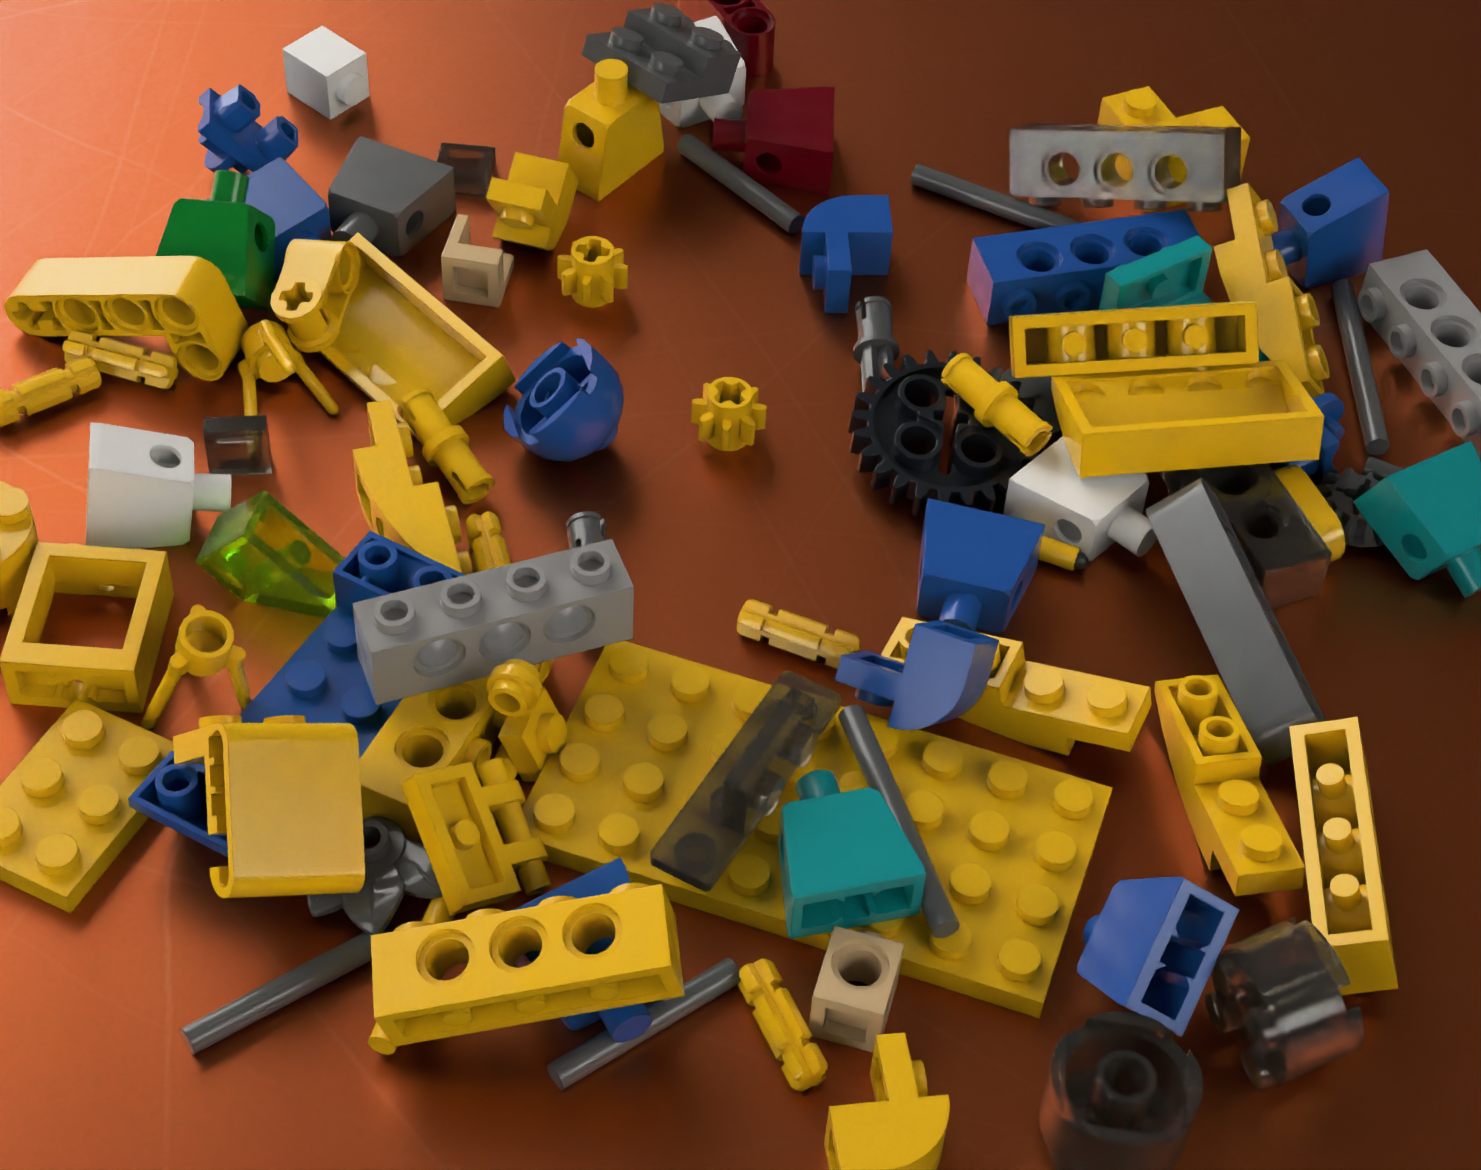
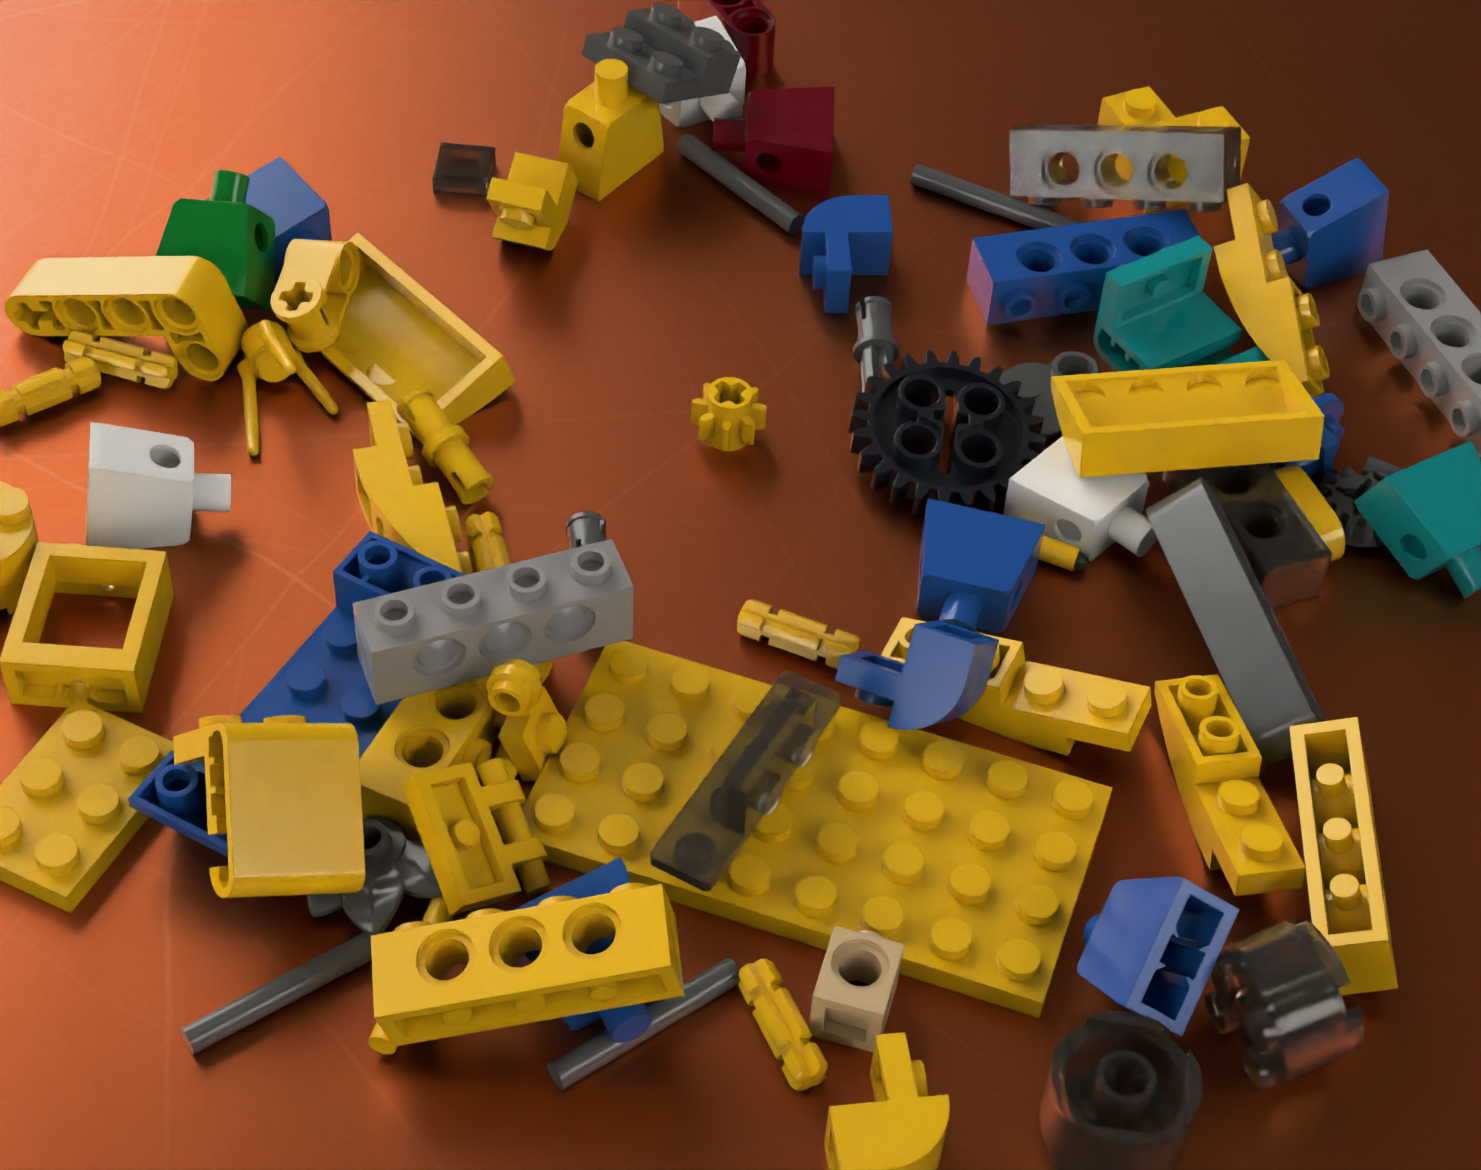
yellow plant [141,604,251,730] -> none
clear neon green slope [195,490,345,618] -> none
blue hips [198,84,298,174] -> none
clear smoke tile [203,415,272,475] -> none
white brick [282,26,370,120] -> none
dark grey torso [328,136,456,257] -> none
tan panel [441,214,514,308] -> none
blue cylinder [503,338,624,462] -> none
yellow gear [557,236,628,308] -> none
teal torso [778,770,926,939] -> none
dark grey bar [838,705,960,938] -> none
yellow pin [941,353,1053,457] -> none
yellow brick [1009,301,1259,378] -> none
dark grey bar [1331,279,1390,455] -> none

